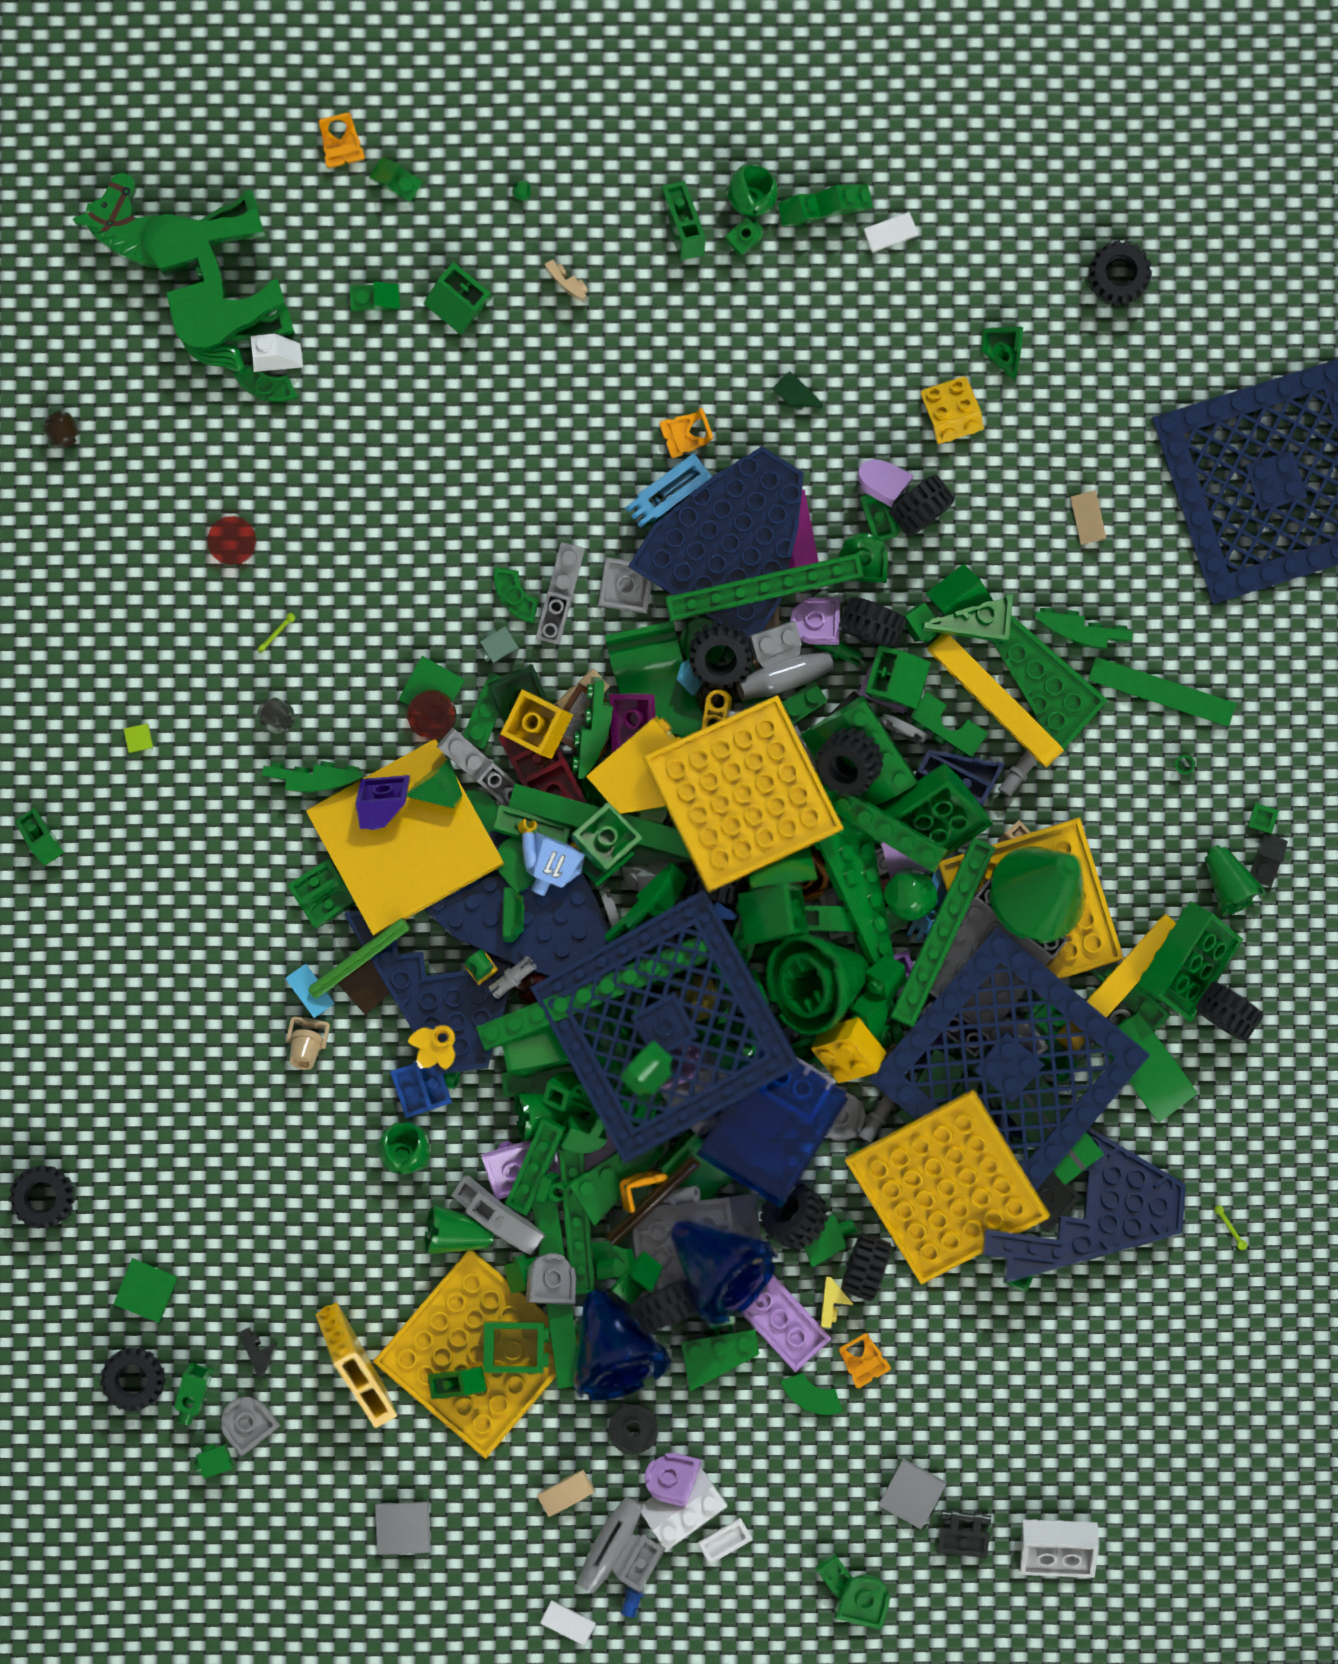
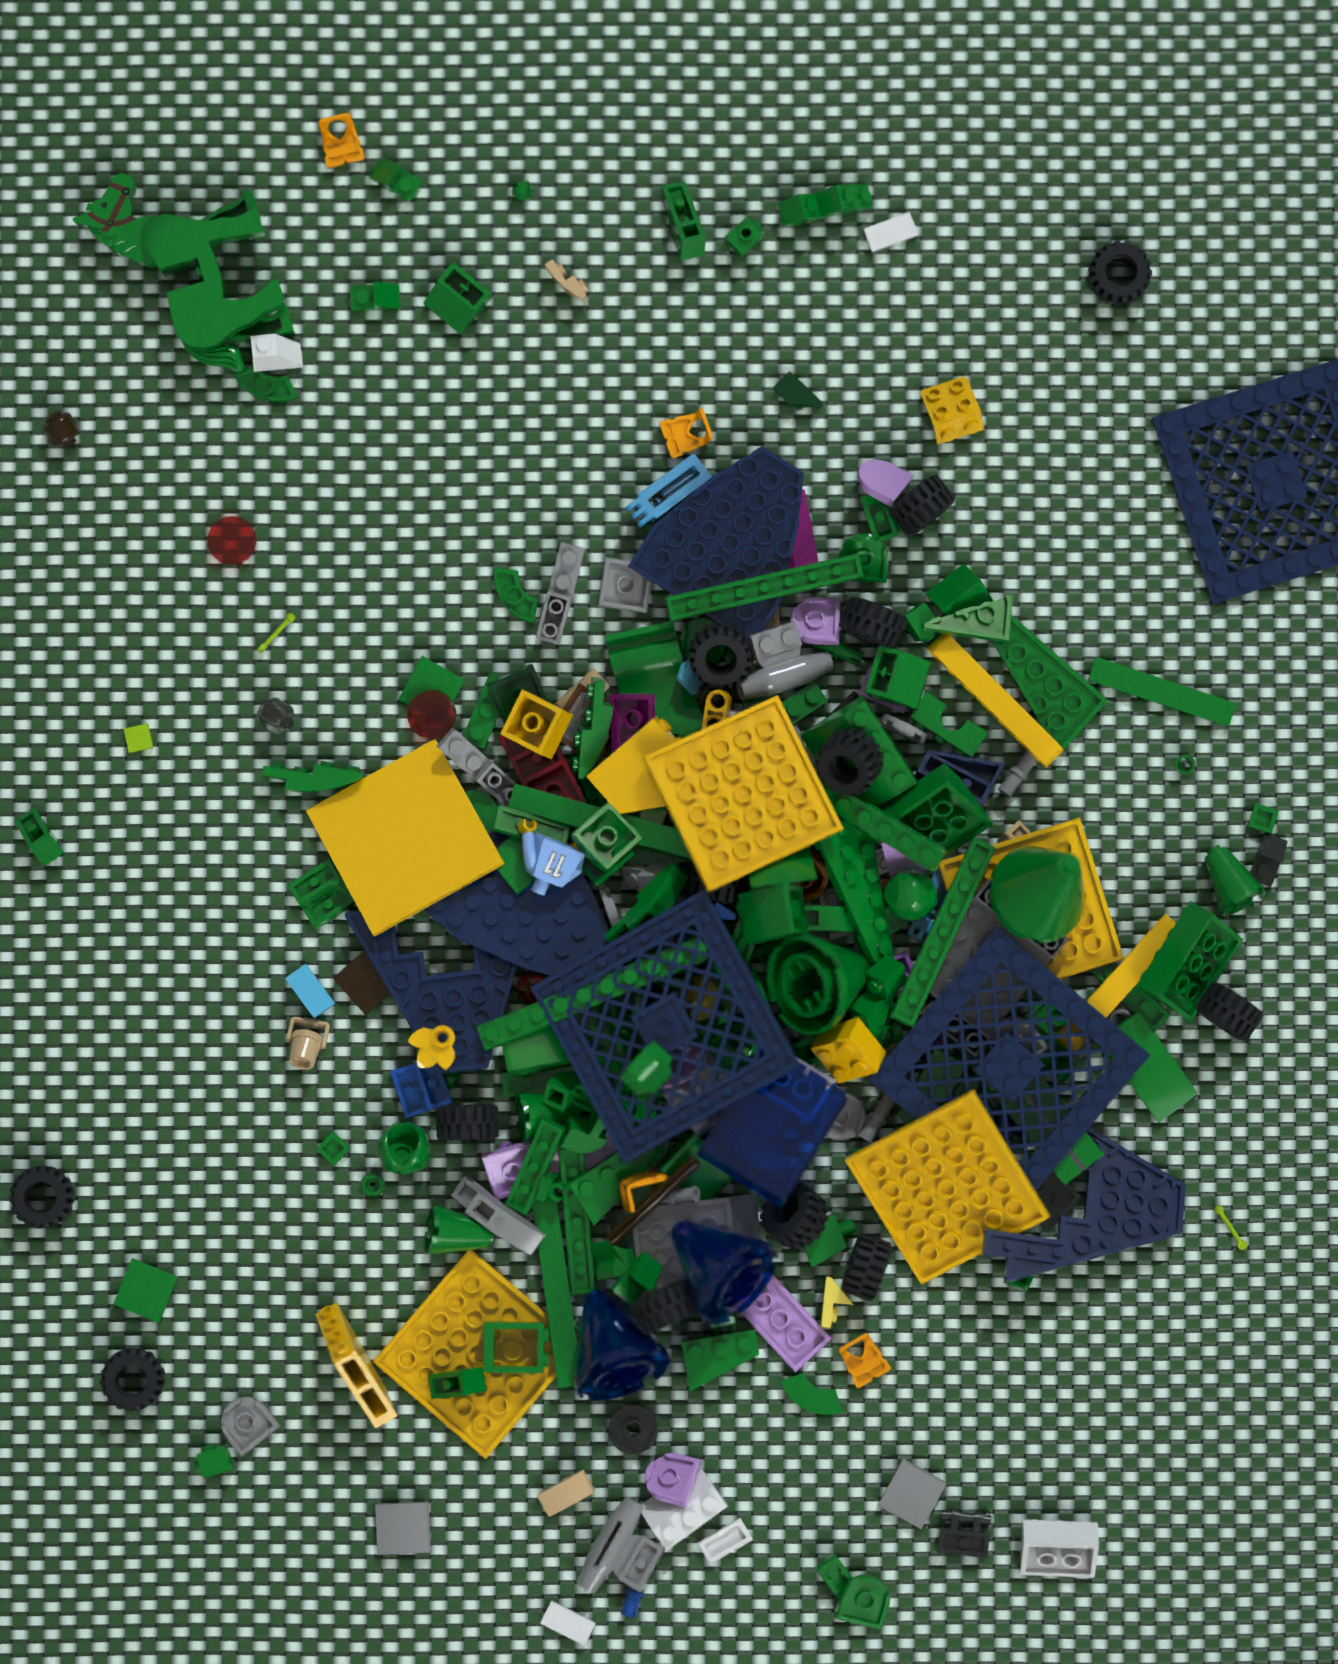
green torso [174,1362,214,1425] -> none
pearl dark grey slope [238,1327,278,1378] -> none
bright green axle [308,919,409,998] -> none
dark purple slope [356,775,410,830] -> none
green slope [407,758,462,808] -> none
green leg [465,950,499,986] -> none
sand green brick [479,627,519,664] -> none
light grey pin [489,956,537,999] -> none
green slope [503,888,525,942] -> none
green brick [503,1254,537,1294] -> none
light grey tile [526,1253,576,1305] -> none
green piece [726,164,778,217] -> none
green slope [981,326,1024,381] -> none
green slope [1033,608,1133,650] -> none
tan slope [1070,490,1106,545] -> none
none -> green tile [316,1131,351,1166]
none -> green plate [361,1172,385,1197]
none -> black tyre [436,1104,499,1141]

